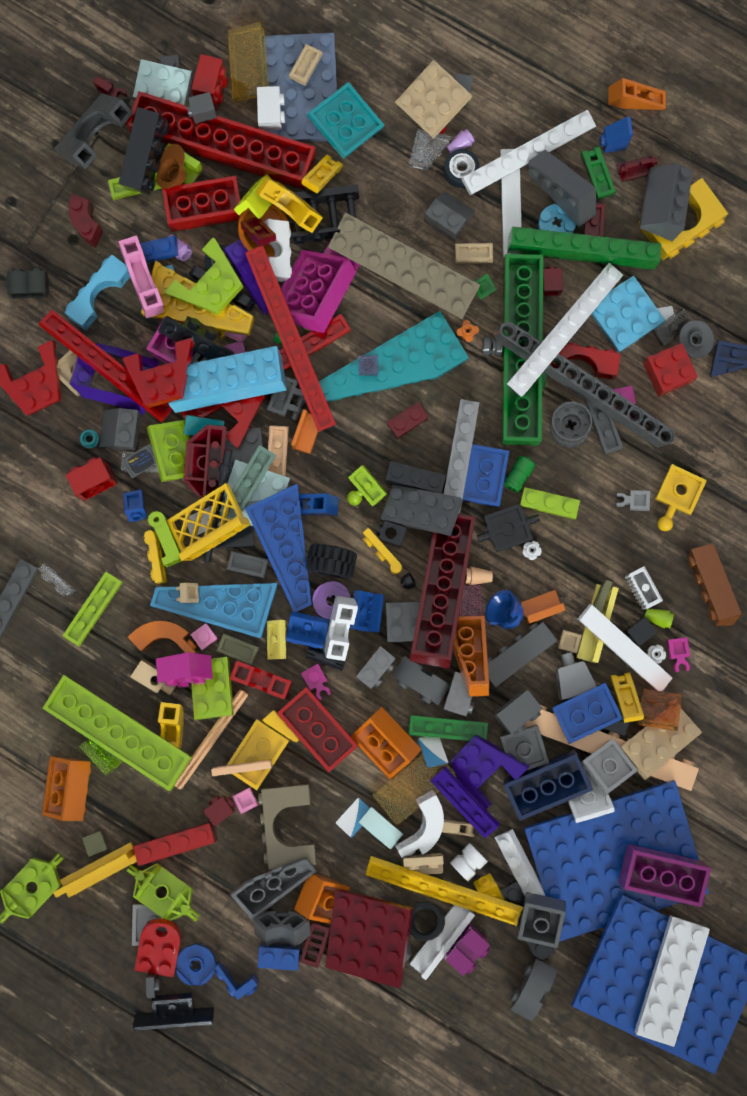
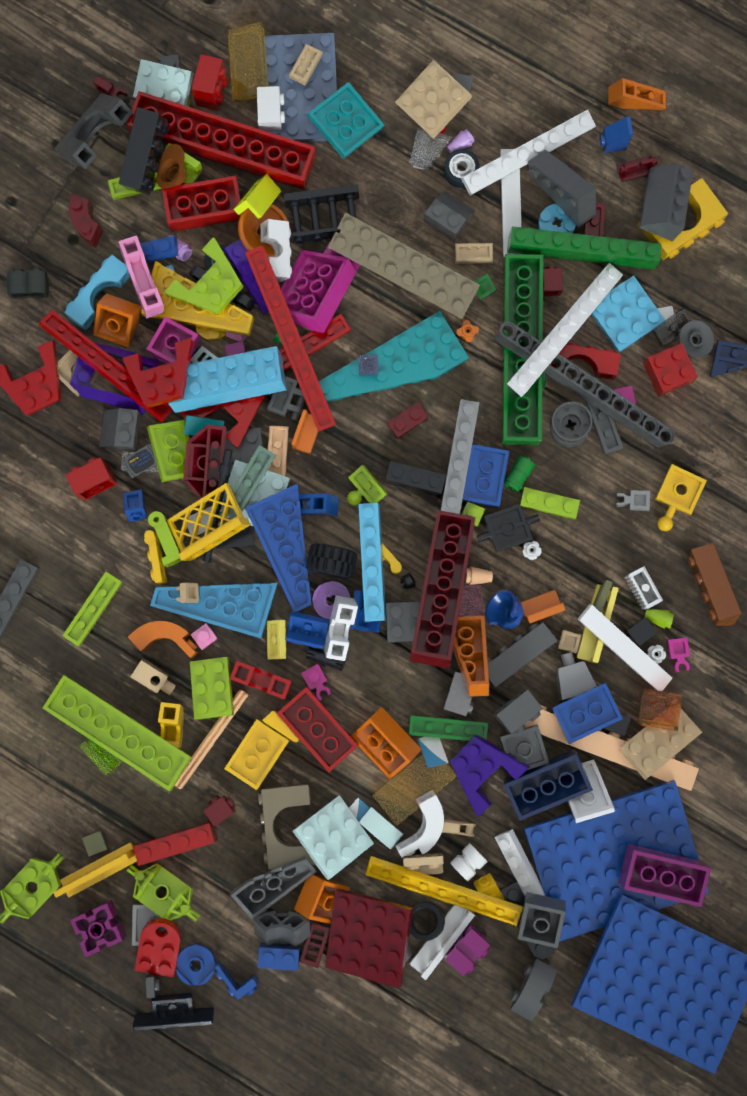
clear plate [38,564,76,596] -> none
orange slope [42,756,91,821] -> none
teal plate [80,429,99,449] -> none
dark pink brick [156,652,213,688] -> none
black bracket [158,316,234,360] -> none
dark grey brick [186,92,217,123] -> none
light nougat tile [211,759,273,776] -> none
olive tile [216,633,259,665] -> none
dark grey tile [227,551,269,578] -> none
bright pink tile [232,787,259,814] -> none
dark red plate [241,217,276,246] -> none
yellow arch [256,176,323,233] -> none
yellow plate [302,154,343,193] -> none
flat silver brick [356,646,396,689] -> none
black brick [376,521,407,548] -> none
dark grey plate [381,485,463,536] -> none
dark grey brick [392,656,451,705] -> none
dark purple plate [430,766,500,838] -> none
dark grey wheel [482,336,503,357] -> none
green plate [580,146,616,200] -> none
light grey plate [581,739,638,795] -> none
yellow plate [610,672,644,723] -> none
white plate [634,915,710,1047] -> none
none -> magenta brick [70,899,127,958]
none -> orange slope [93,293,141,348]
none -> light aqua plate [293,795,374,880]
none -> medium azure brick [359,503,386,622]
none -> lime plate [462,502,485,527]

